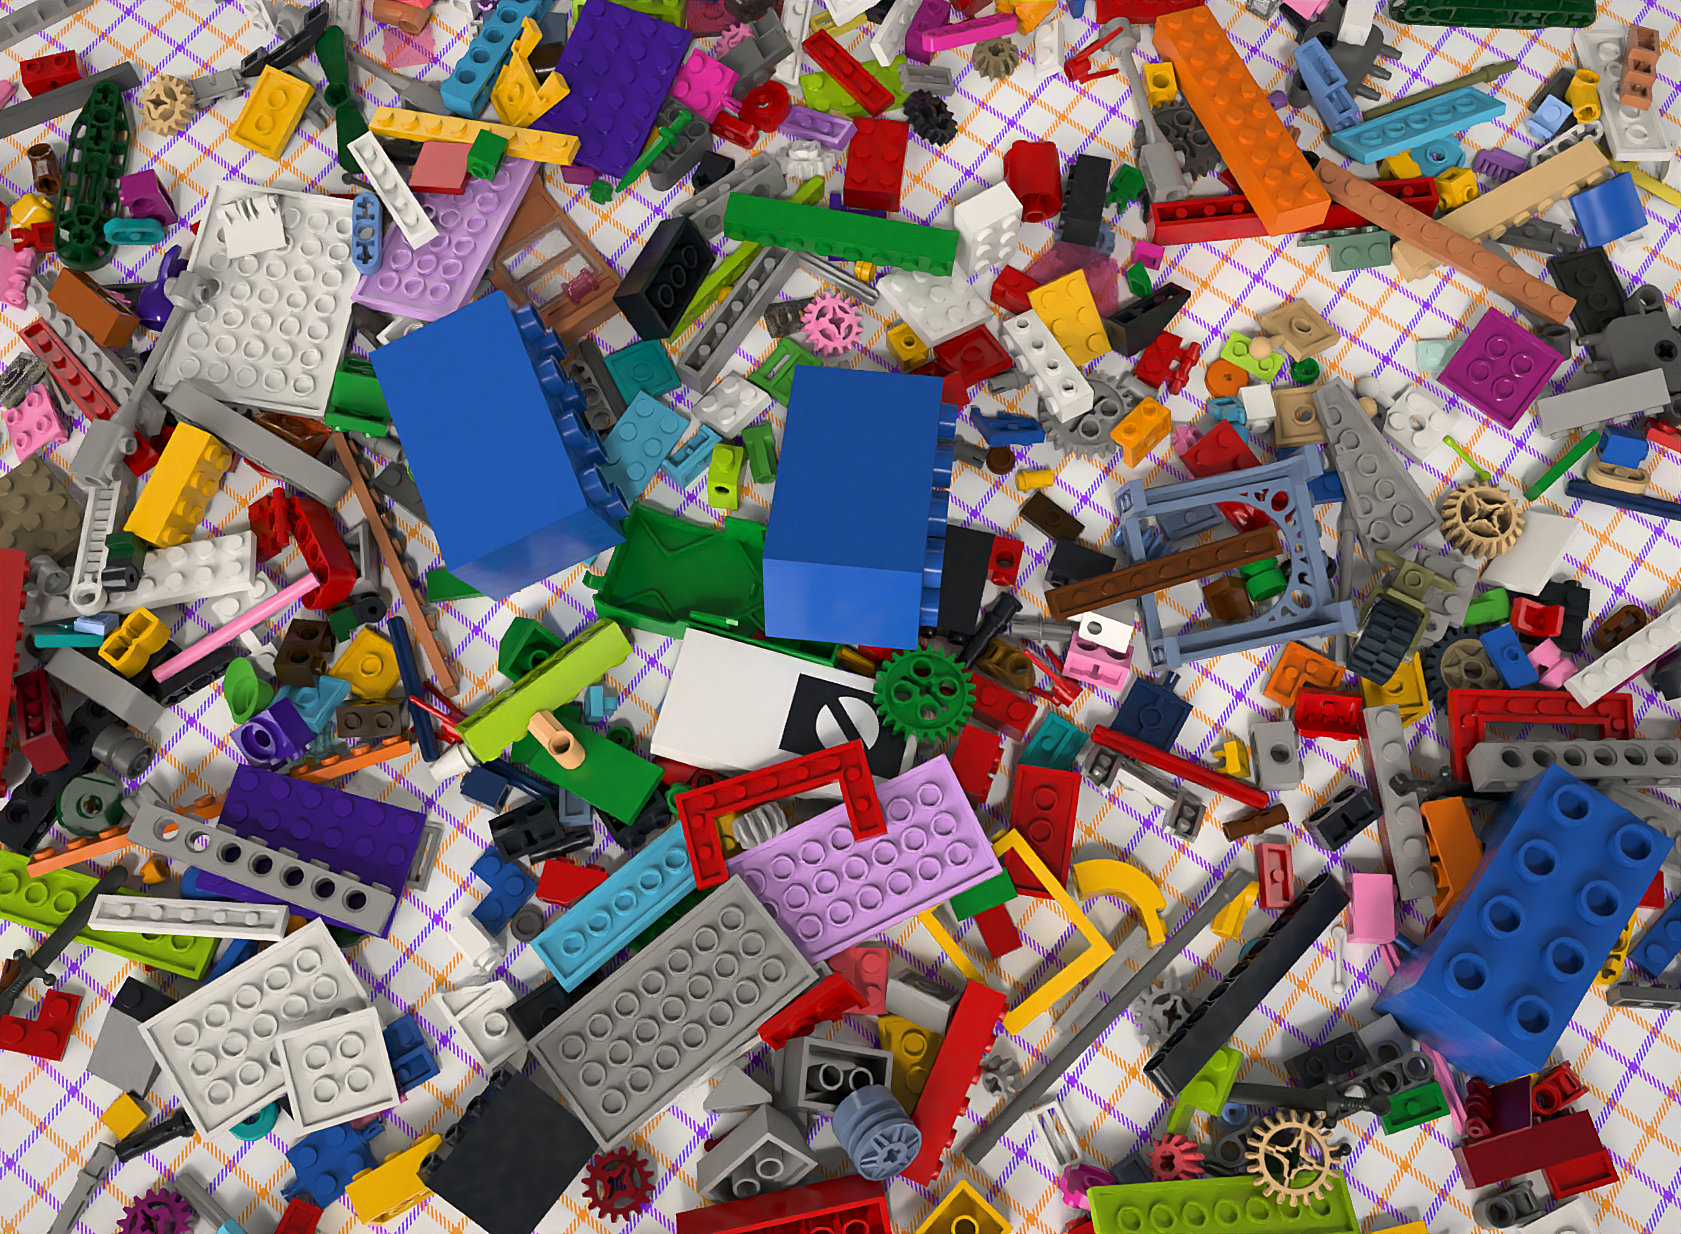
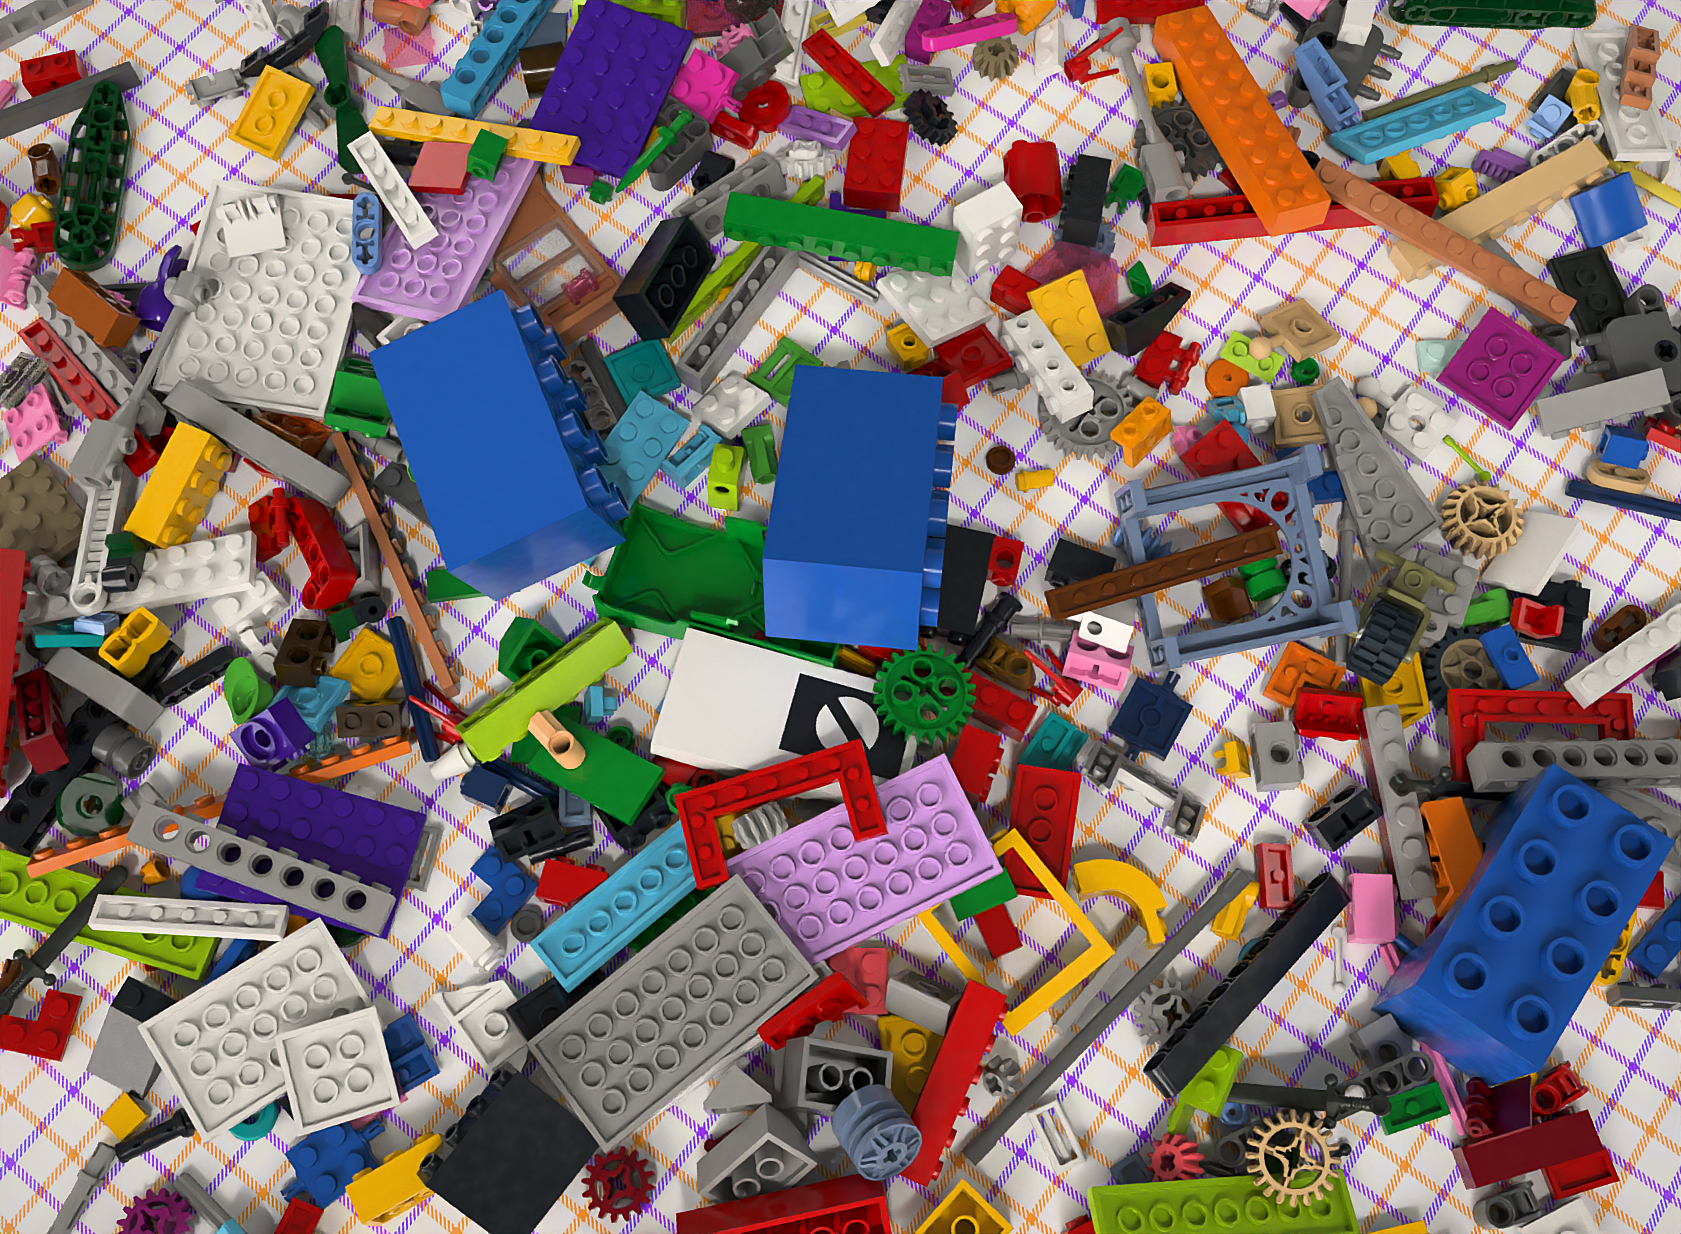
teal plate [103,217,165,245] -> none
magenta brick [118,169,178,227] -> none
tan gear [139,74,195,137] -> none
bright pink piece [152,572,321,683] -> none
yellow wing [489,16,570,128] -> none
clear smoke slope [763,296,821,339] -> none
bright pink gear [800,292,863,357] -> none
dark grey pin [938,438,988,470] -> none
blue wing [969,408,1046,447] -> none
dark brown plate [1019,491,1086,544] -> none
dark pink plate [1059,1164,1117,1212] -> none
red axle [1091,724,1269,810] -> none
dark pink tile [1131,240,1165,271] -> none
sand blue plate [1155,503,1225,544] -> none
reddish brown pin [1222,803,1289,843] -> none
black brick [1283,1032,1367,1089] -> none
sand green bracket [1297,225,1394,272] -> none
medium azure plate [1409,134,1466,178] -> none
dark grey hinge [1497,218,1582,255] -> none
green tile [1523,430,1602,502] -> none
bright pink wheel [1527,638,1580,691] -> none

